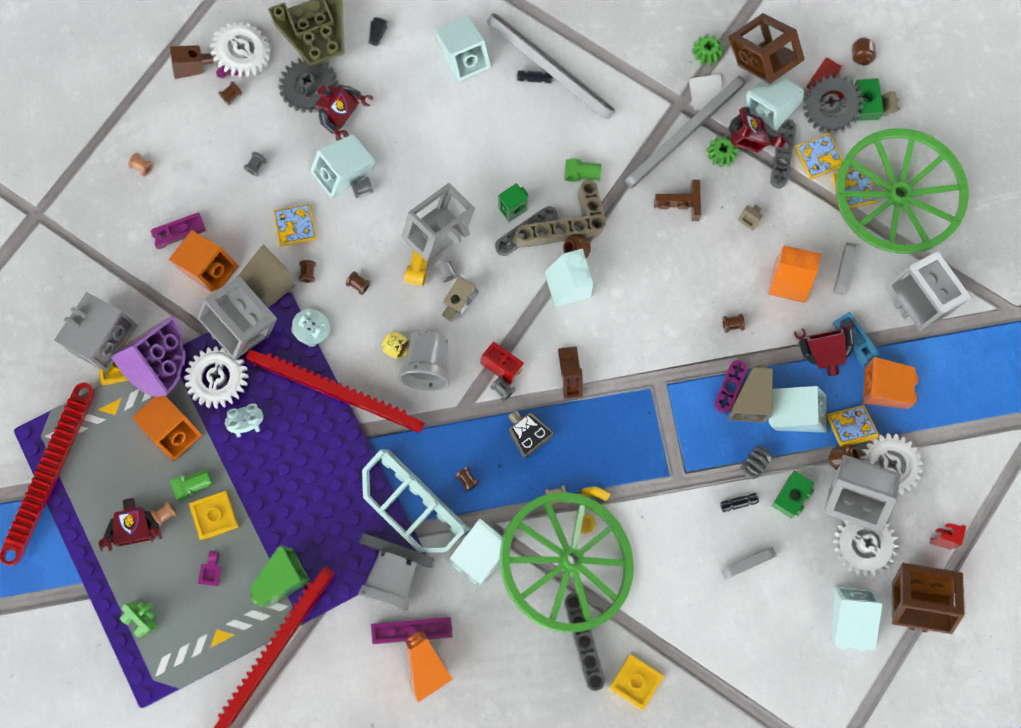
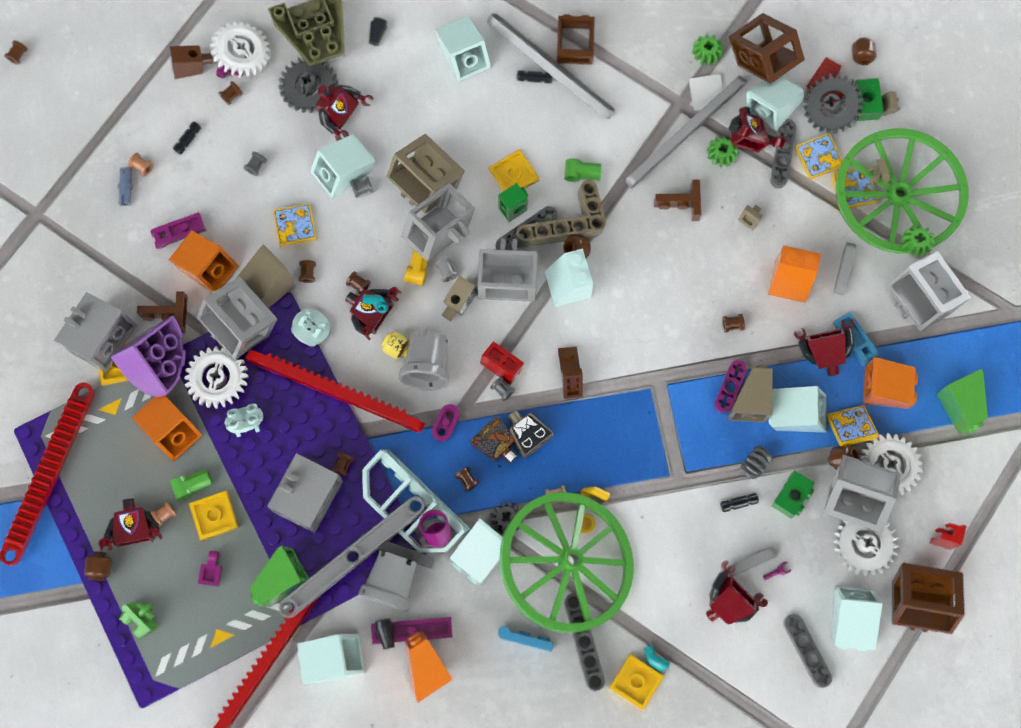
none -> reddish brown bush [4,40,28,65]
none -> reddish brown head [84,551,112,581]
none -> sand blue pin [118,167,133,206]
none -> reddish brown bracket [137,291,188,333]
none -> black axle [173,121,201,155]
none -> light grey piece [267,453,343,533]
none -> light grey beam [279,496,425,618]
none -> light aqua slope [297,634,365,684]
none -> reddish brown bush [331,452,354,477]
none -> dark red torso [345,287,402,340]
none -> teal arm [363,295,389,313]
none -> black cone [374,618,395,650]
none -> dark tan piece [386,133,465,214]
none -> magenta helmet [419,510,452,548]
none -> magenta plate [432,404,460,442]
none -> torso [470,415,518,464]
none -> light grey piece [477,238,537,302]
none -> yellow tile [488,149,539,191]
none -> dark grey gear [490,502,523,535]
none -> dark azure plate [498,626,553,652]
none -> reddish brown window [557,14,595,65]
none -> teal arm [644,645,670,671]
none -> dark red torso [706,560,768,625]
none -> magenta hand [763,562,792,580]
none -> dark grey beam [784,614,832,688]
none -> dark tan tile [868,158,890,184]
none -> bright green gear [901,225,935,258]
none -> bright green slope [937,369,988,435]

